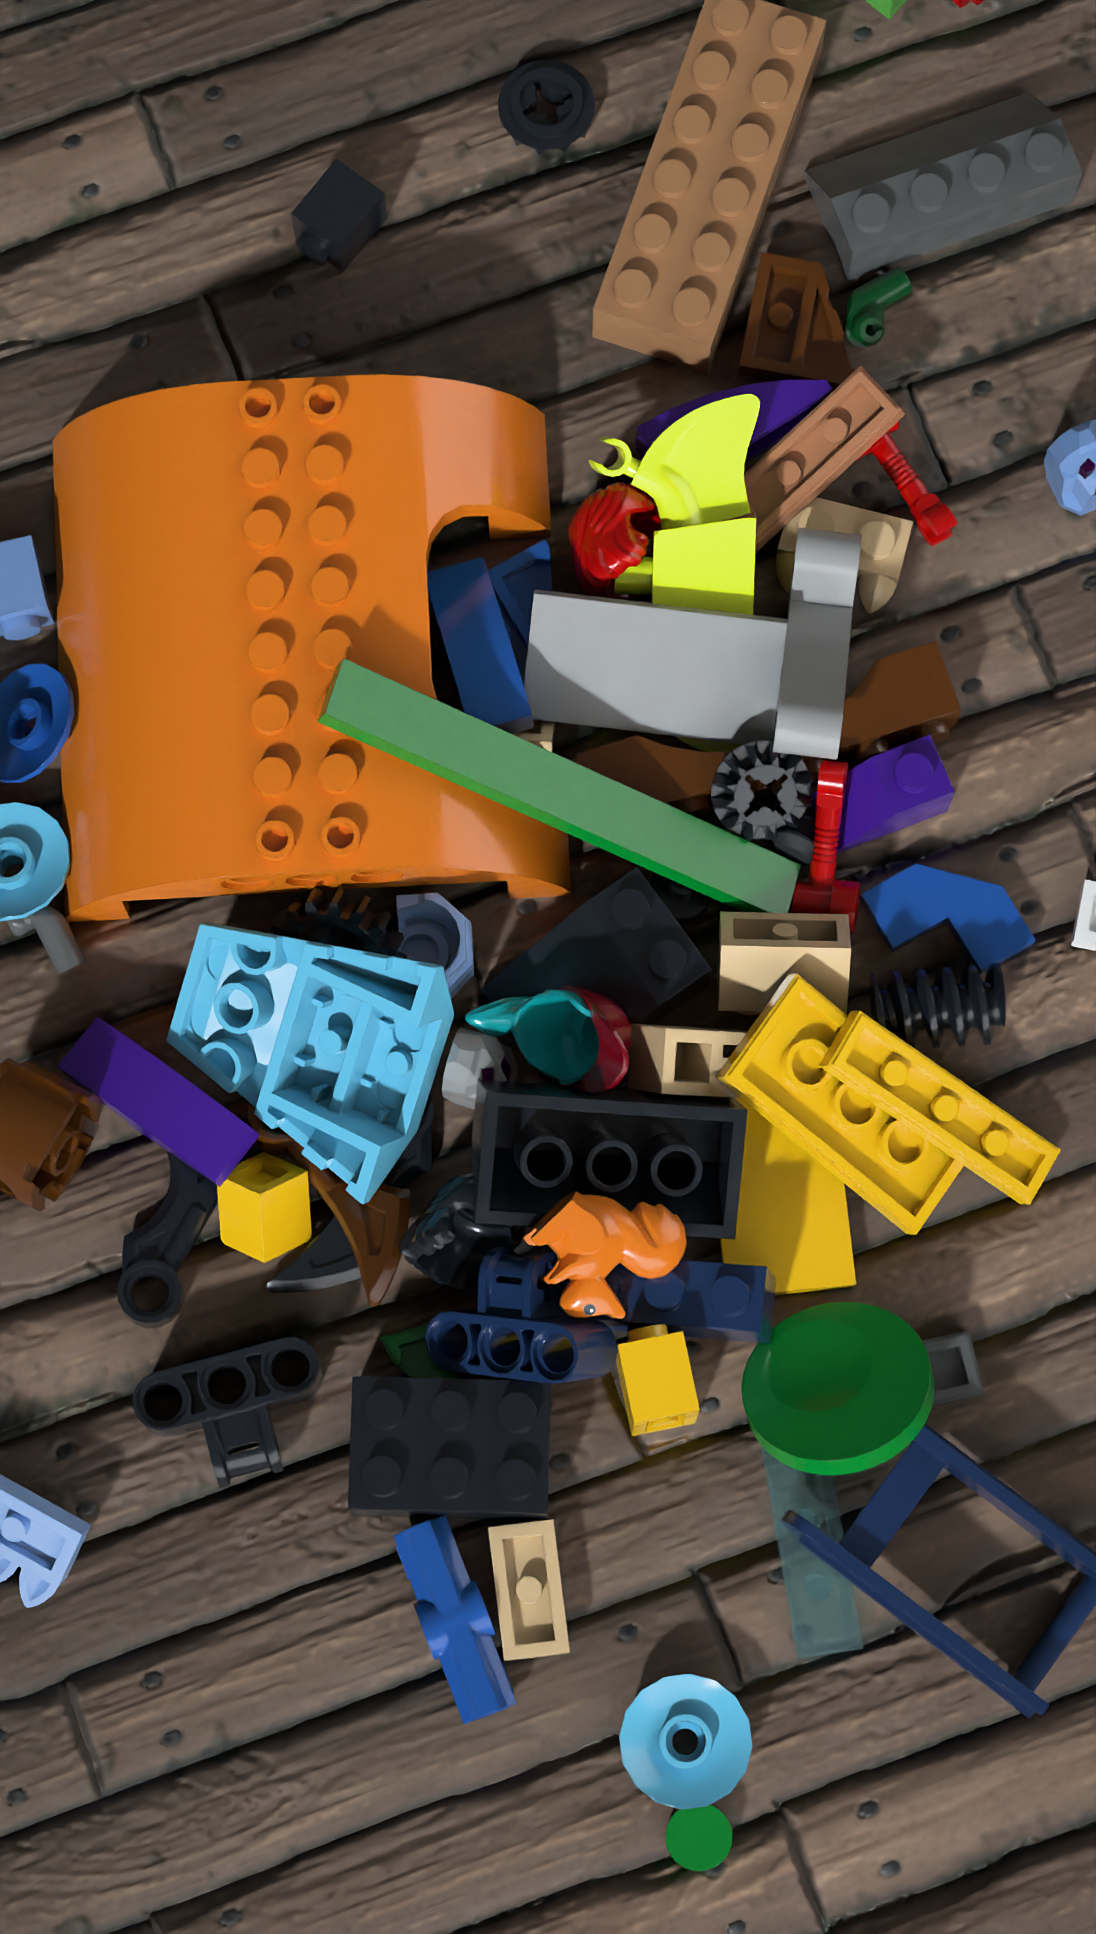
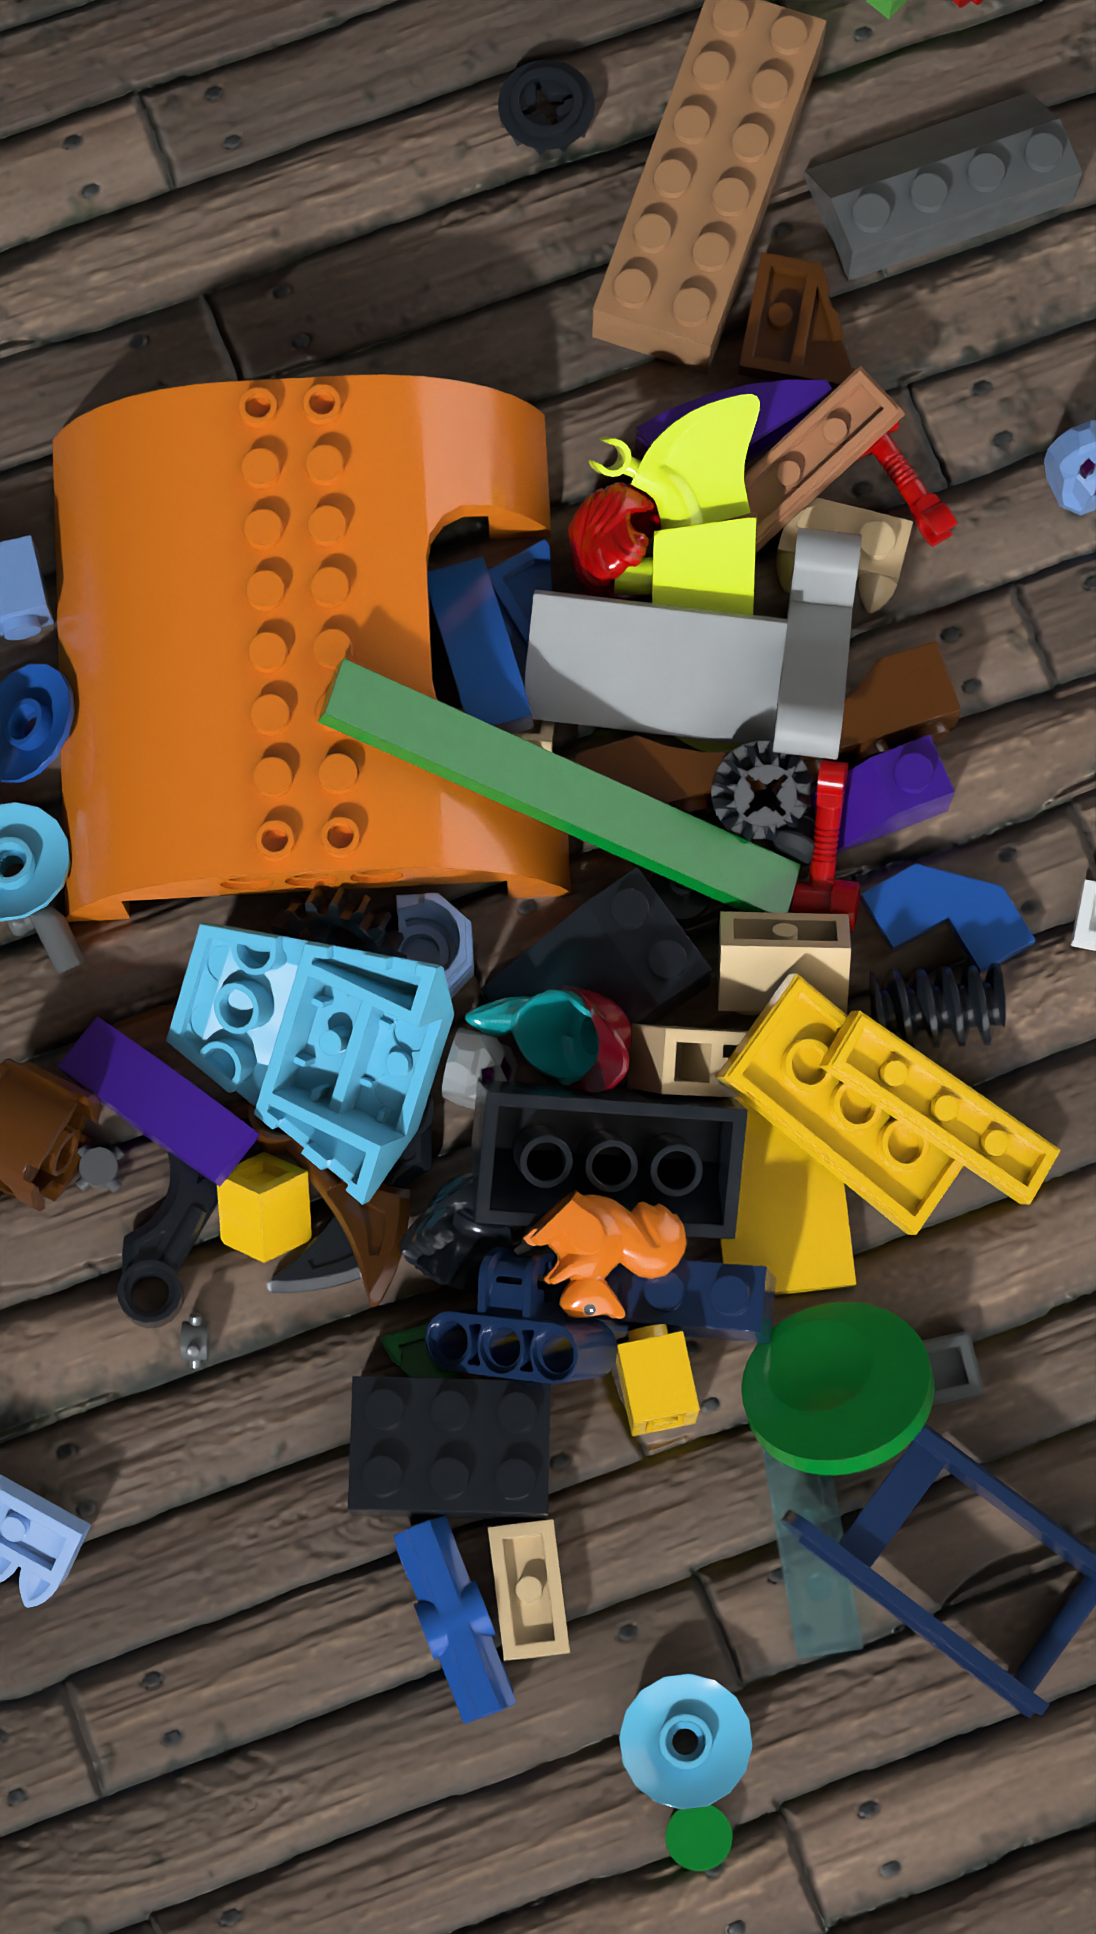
black piece [133,1337,323,1488] -> none
black brick [291,159,388,272] -> none
dark green arm [843,266,912,348] -> none
none -> dark grey piece [75,1144,125,1193]
none -> dark grey piece [180,1313,211,1369]

